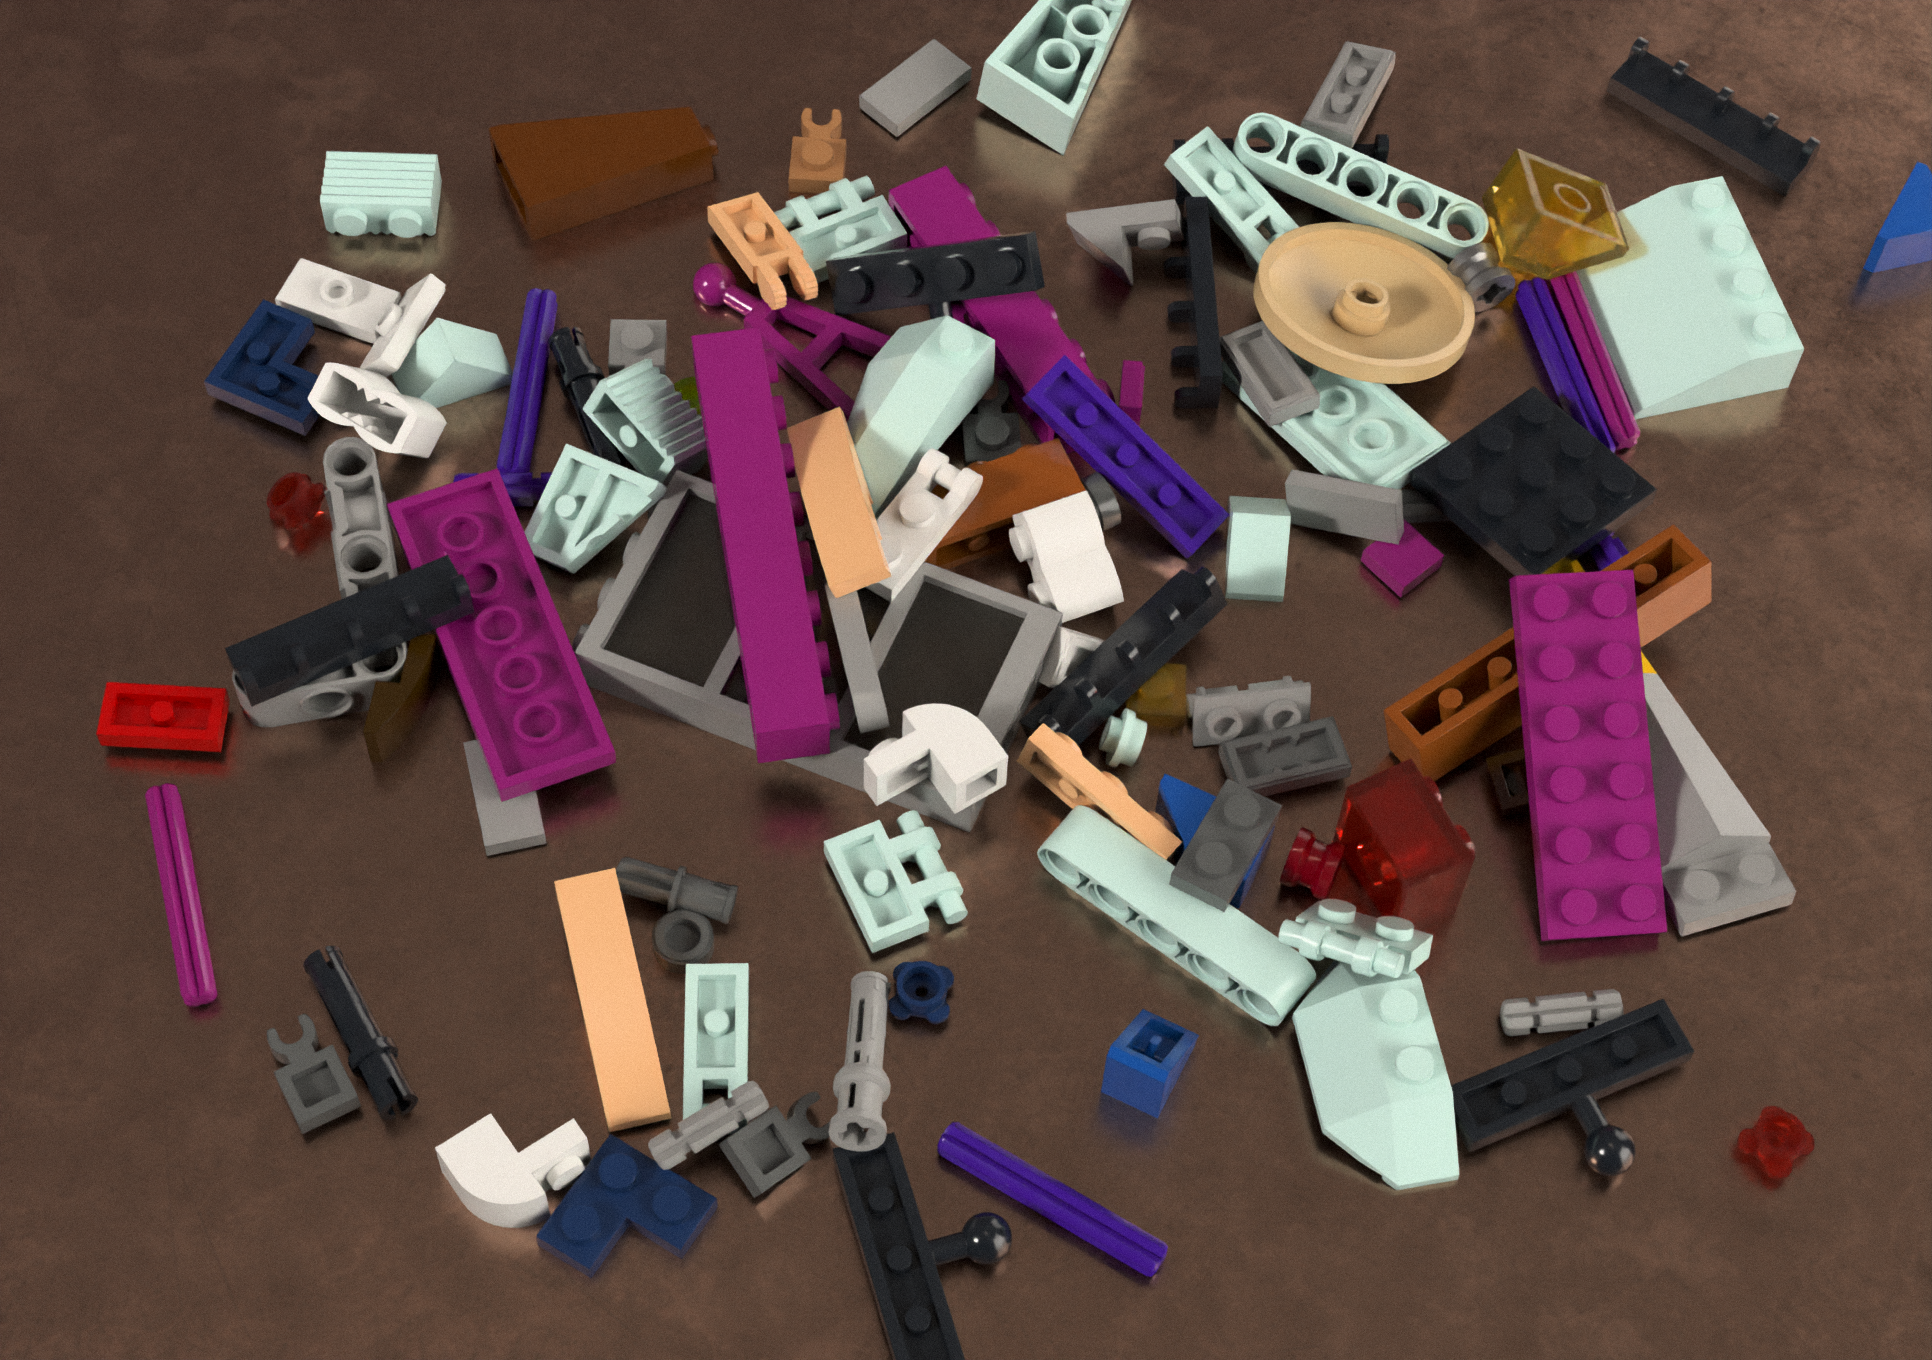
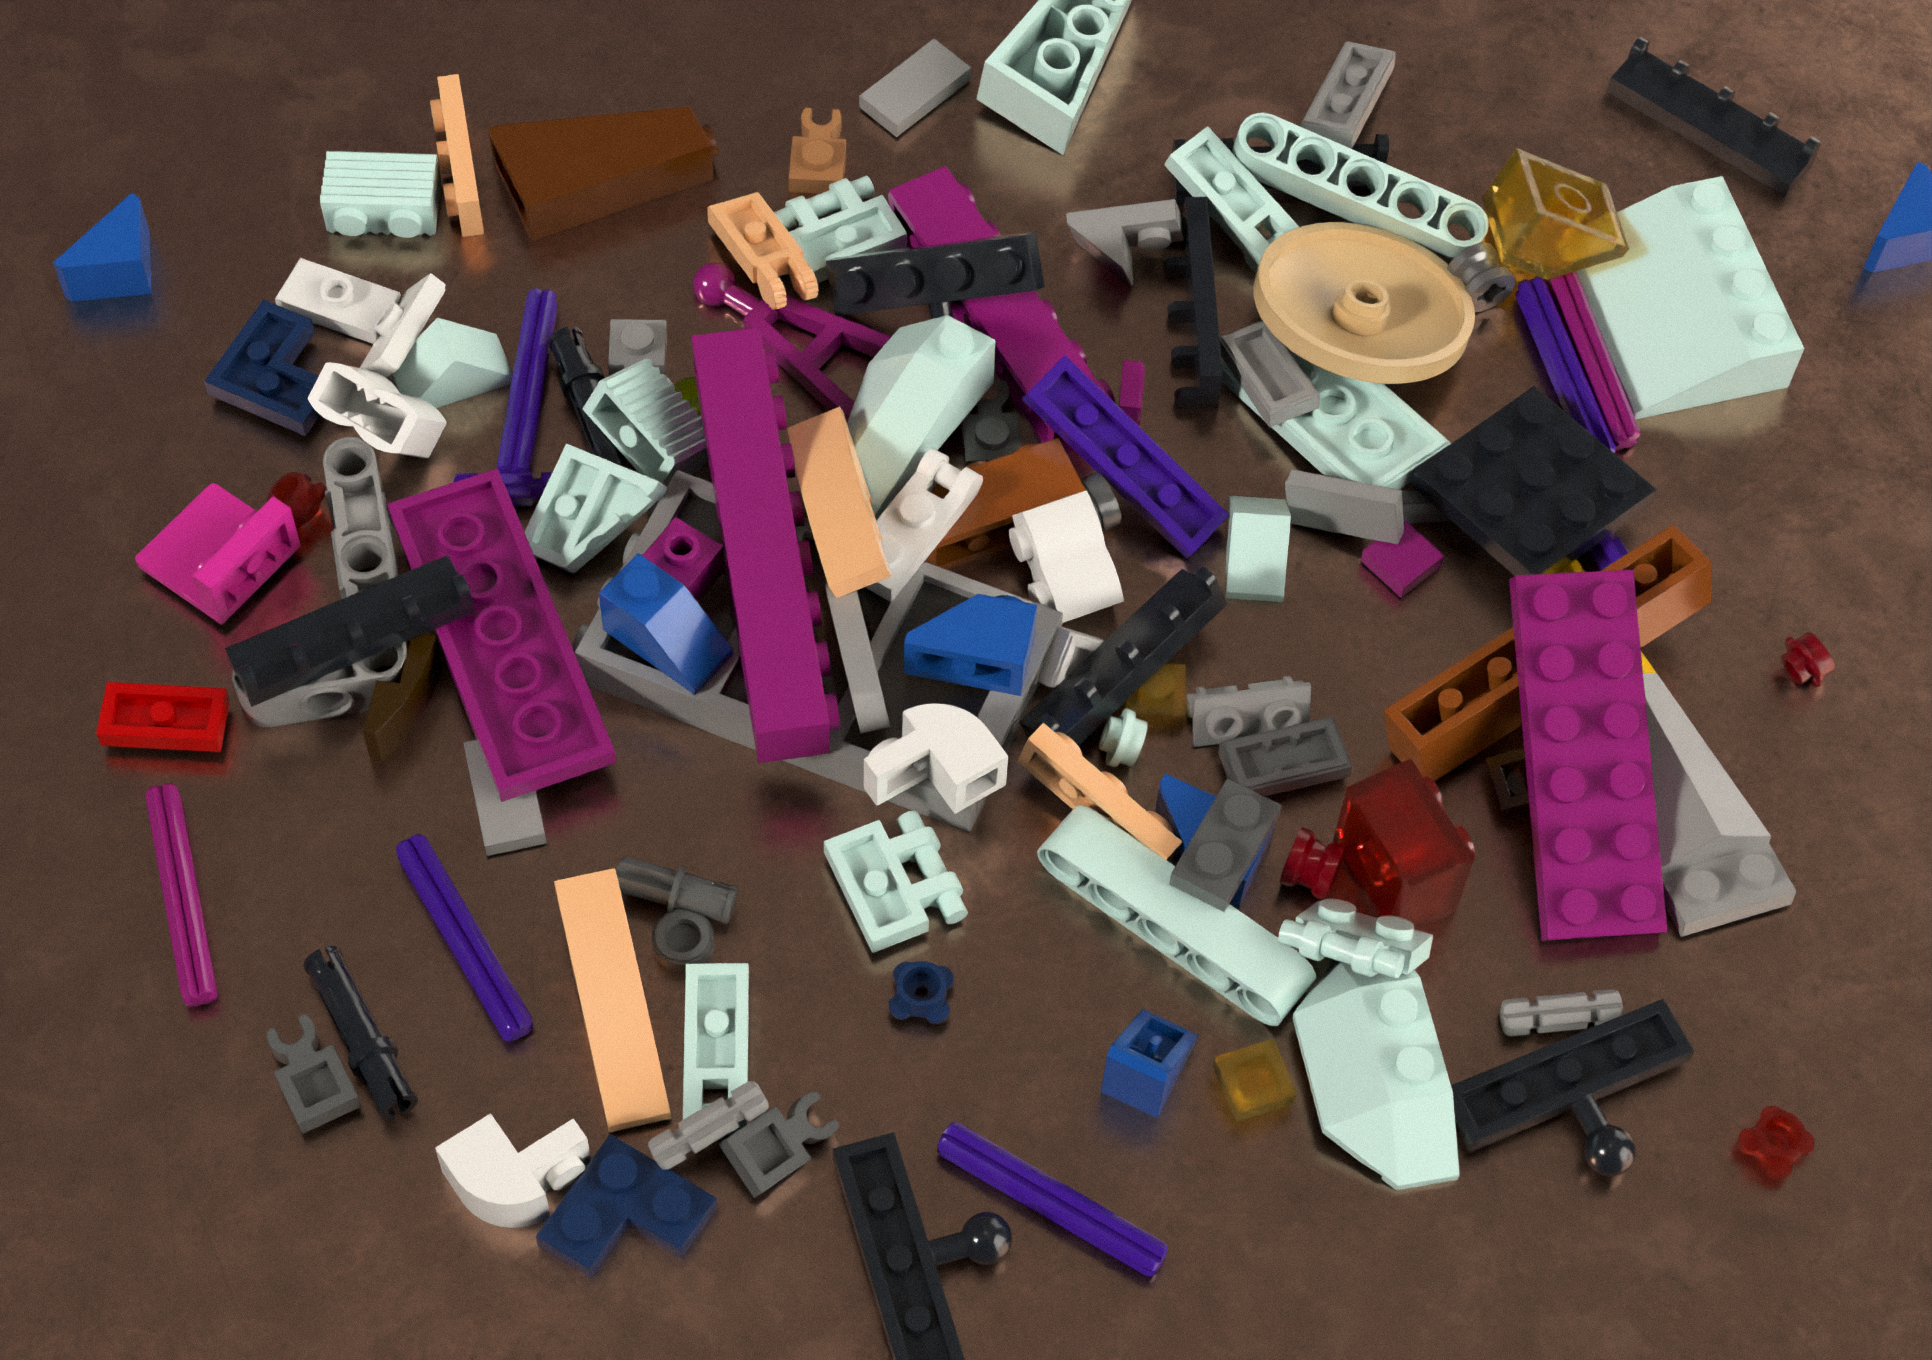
light grey pin [828,971,891,1152] -> none
none -> blue slope [53,193,152,302]
none -> dark pink bracket [135,483,301,625]
none -> dark purple axle [396,834,533,1042]
none -> light nougat plate [430,74,484,237]
none -> blue slope [599,553,733,695]
none -> magenta plate [642,517,725,602]
none -> blue slope [904,594,1037,696]
none -> clear yellow plate [1213,1038,1297,1122]
none -> dark red plate [1781,632,1835,687]

